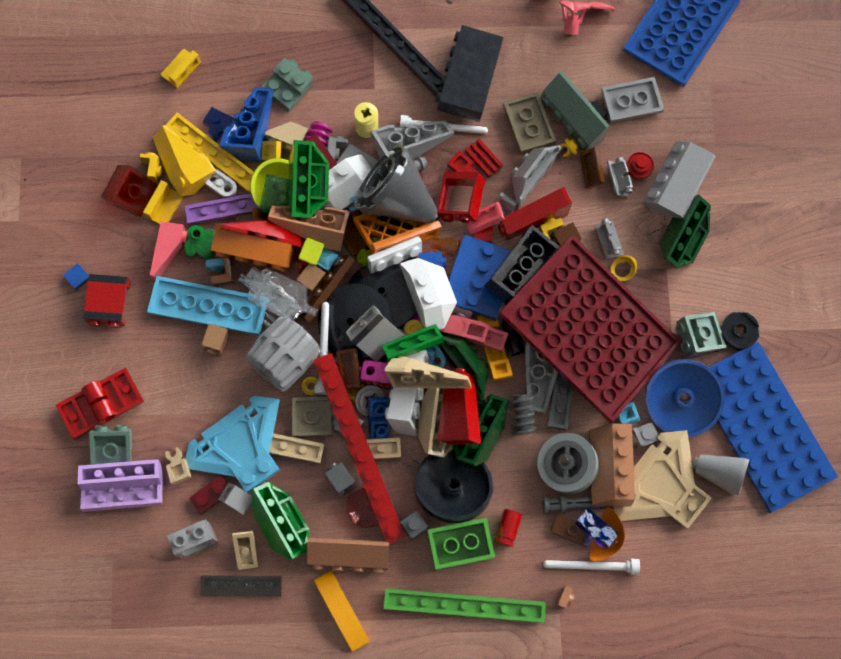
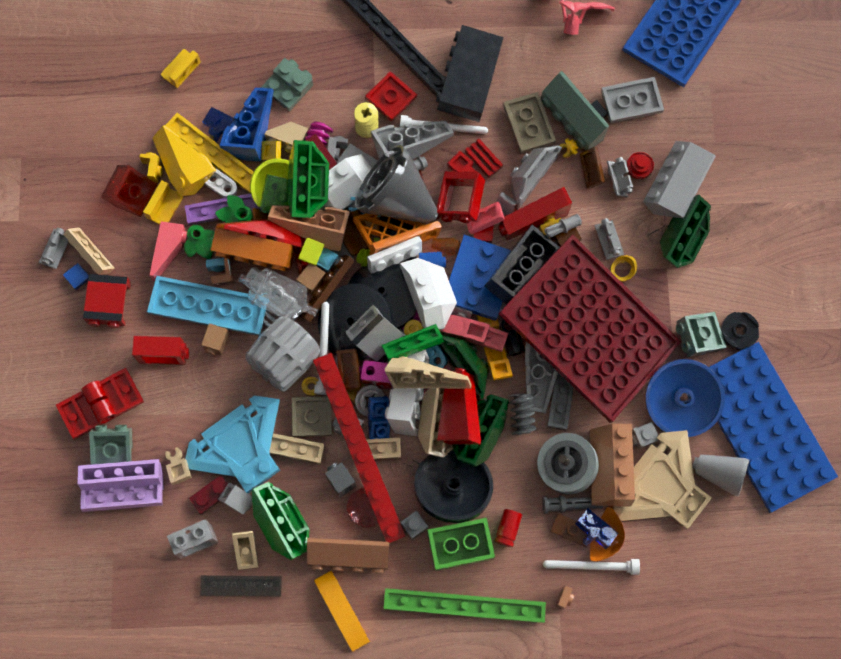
medium azure tile [618,402,641,424] -> none
none -> light grey hinge [39,227,68,269]
none -> tan plate [63,228,114,275]
none -> red window [132,336,189,365]
none -> green plate [215,195,253,223]
none -> red plate [365,71,417,122]
none -> light grey axle [544,214,582,238]

